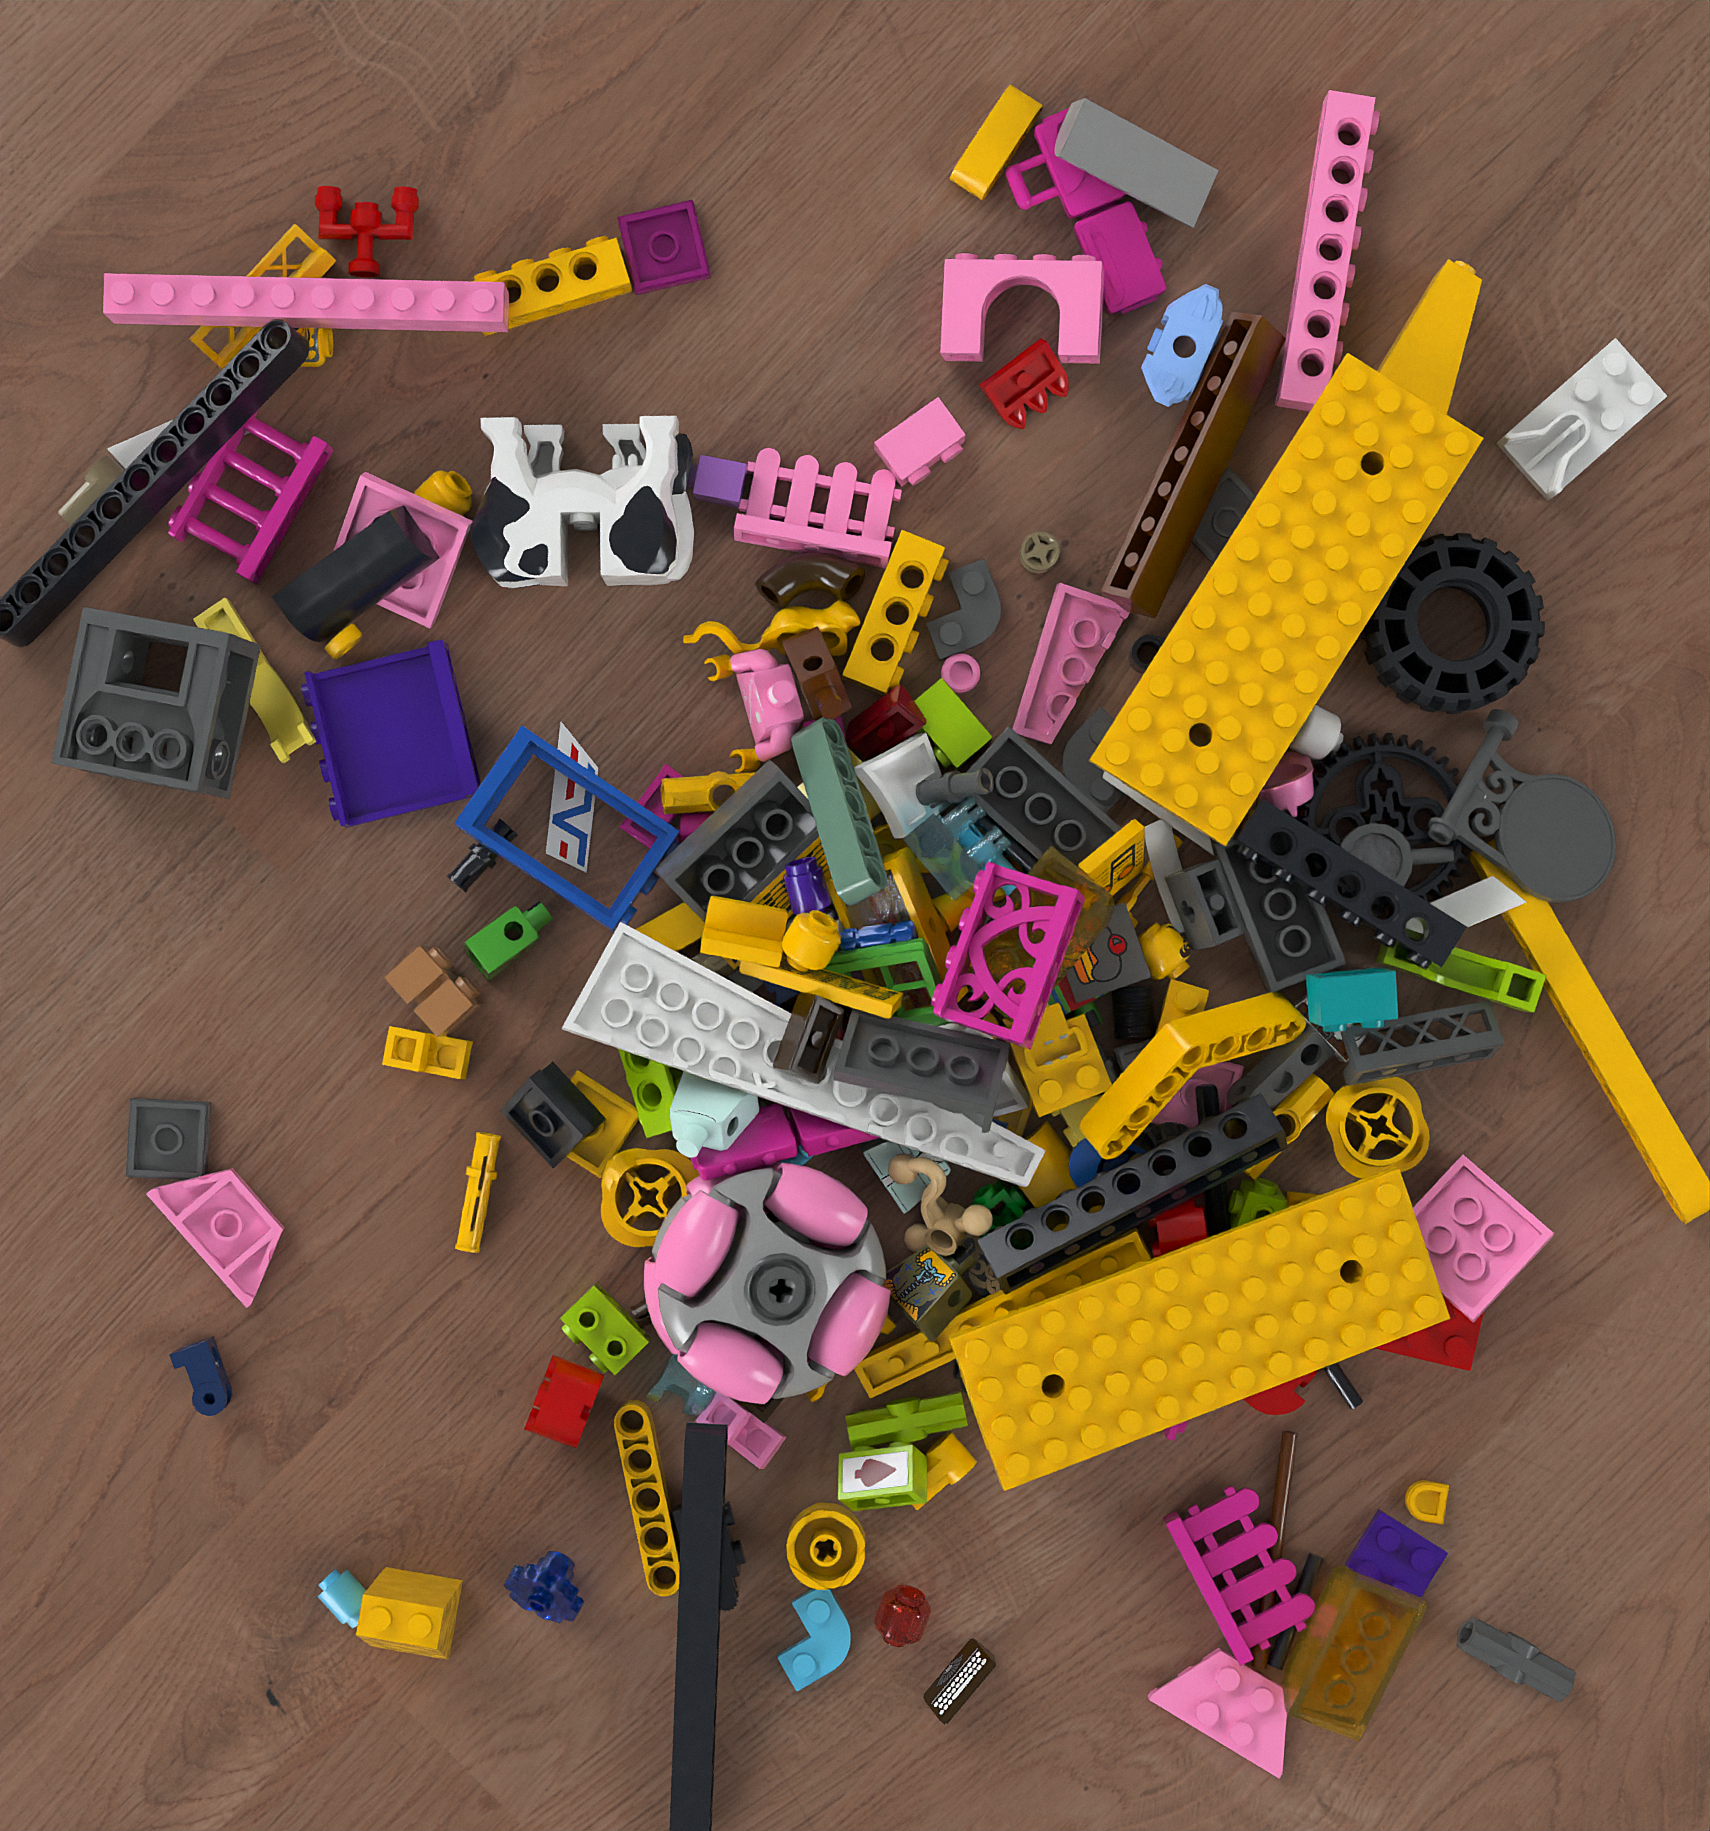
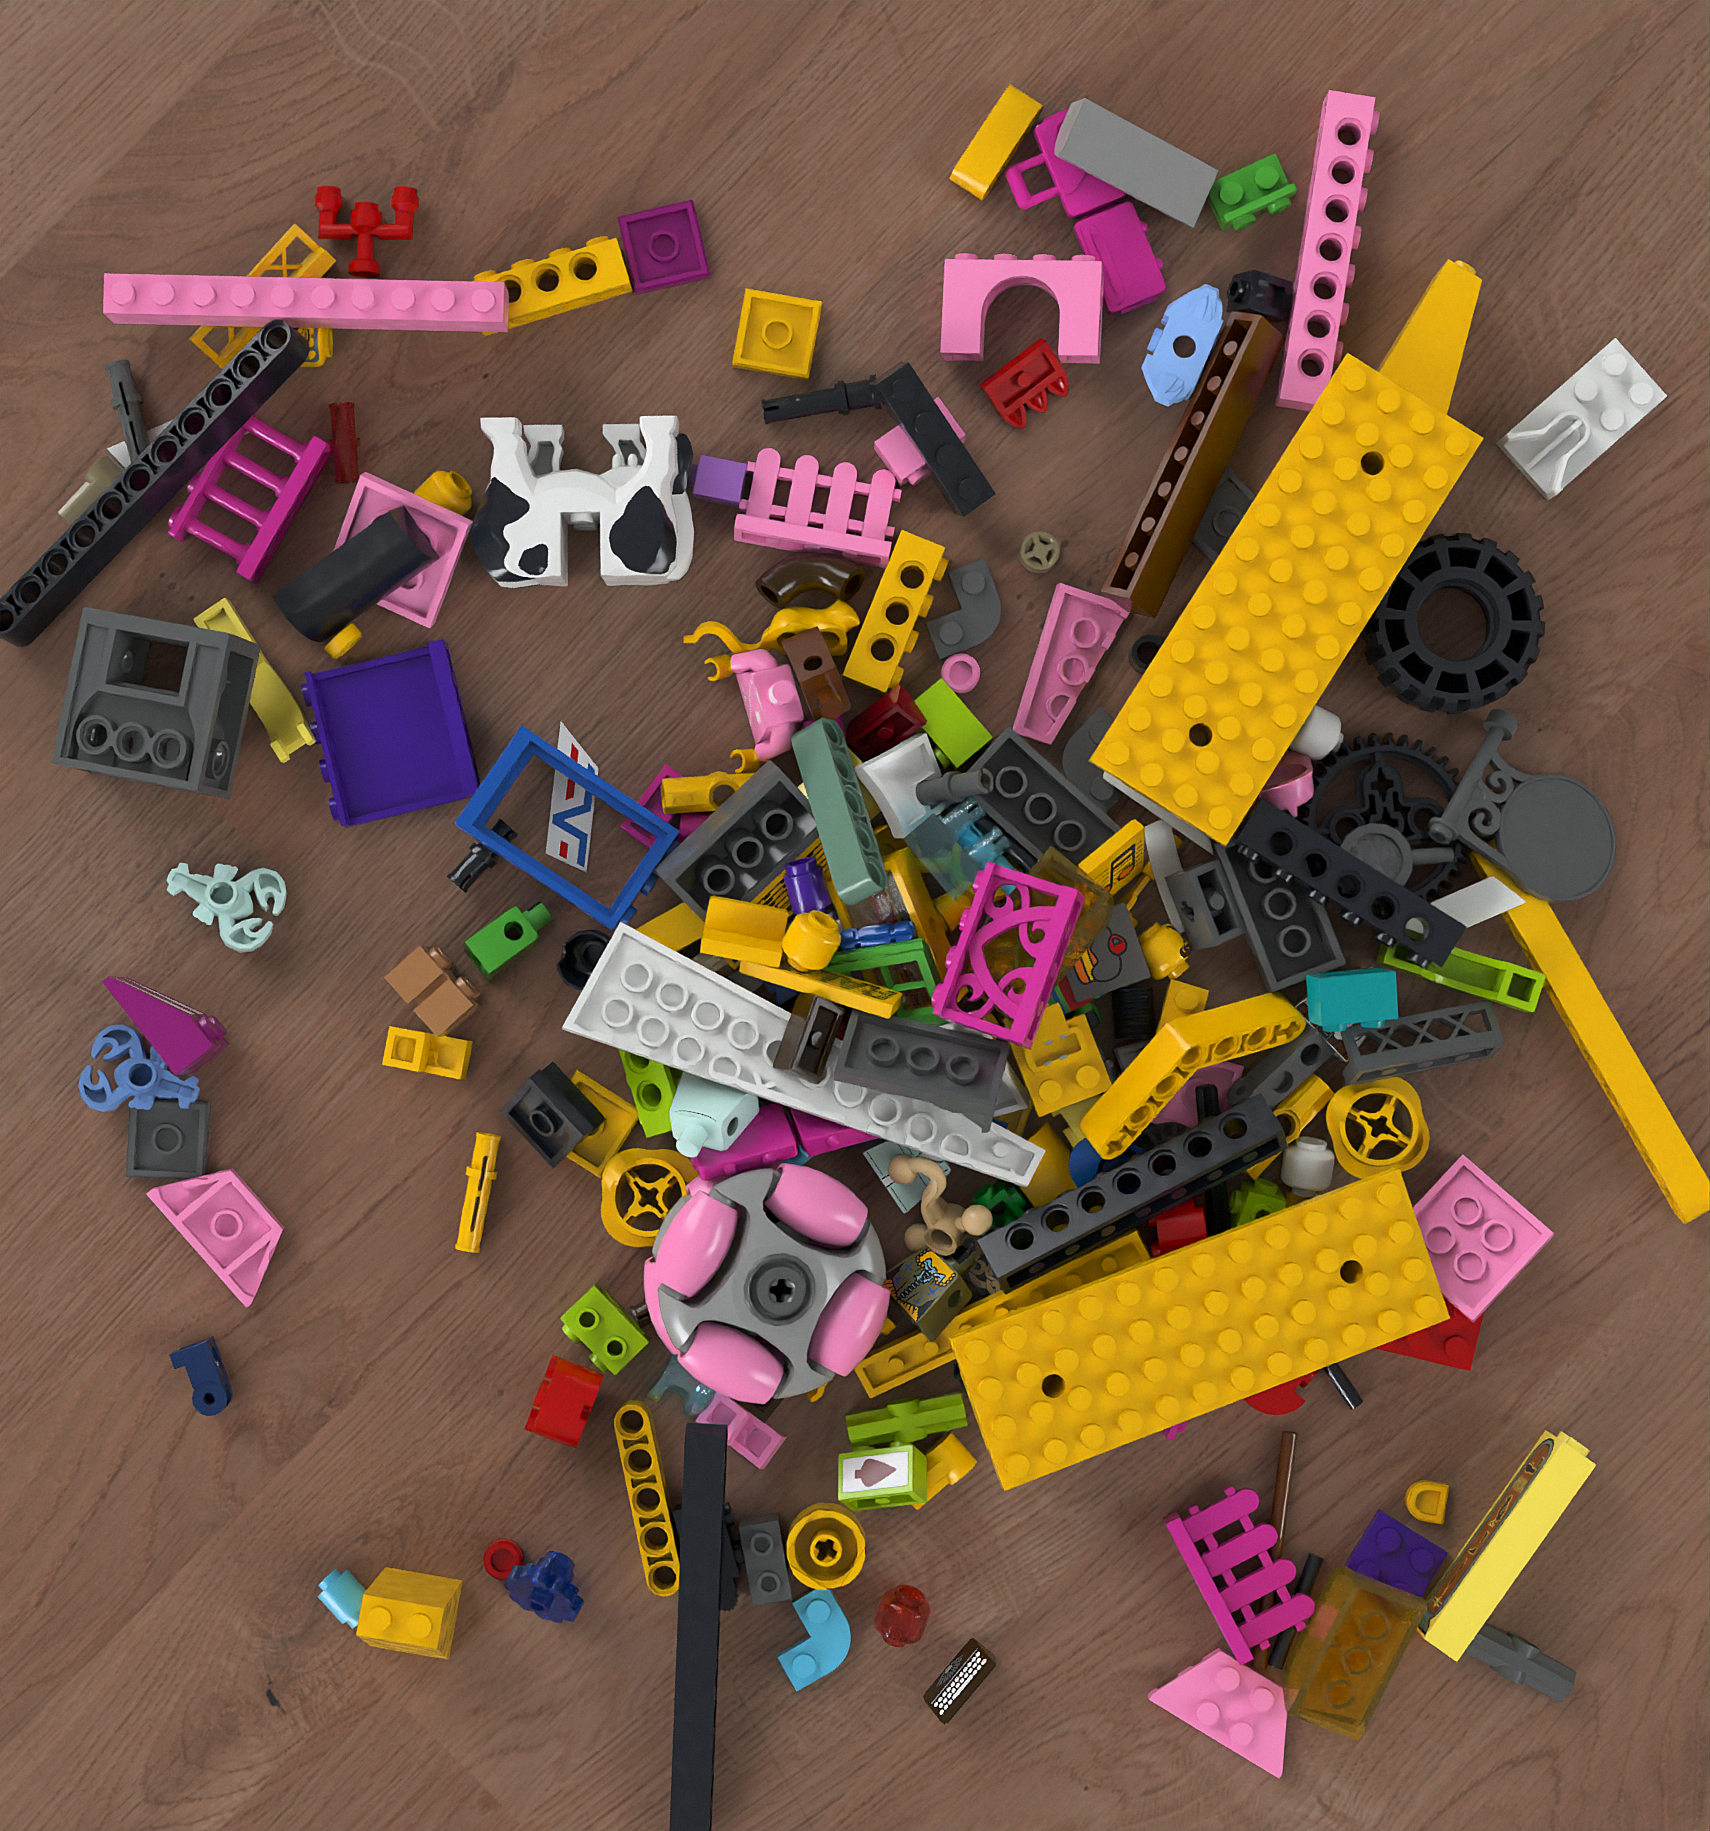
none -> medium blue animal [78,1024,200,1113]
none -> magenta slope [102,976,230,1076]
none -> dark grey pin [105,360,150,463]
none -> light aqua animal [166,863,287,953]
none -> clear red pin [329,402,361,484]
none -> red tile [483,1538,524,1580]
none -> black hair [556,929,611,990]
none -> yellow tile [732,288,822,381]
none -> dark grey brick [739,1512,793,1606]
none -> black pin [761,374,882,425]
none -> black arch [869,361,996,517]
none -> bright green bracket [1207,154,1298,232]
none -> black bracket [1227,270,1293,322]
none -> white head [1280,1136,1335,1197]
none -> light yellow brick [1410,1430,1596,1662]

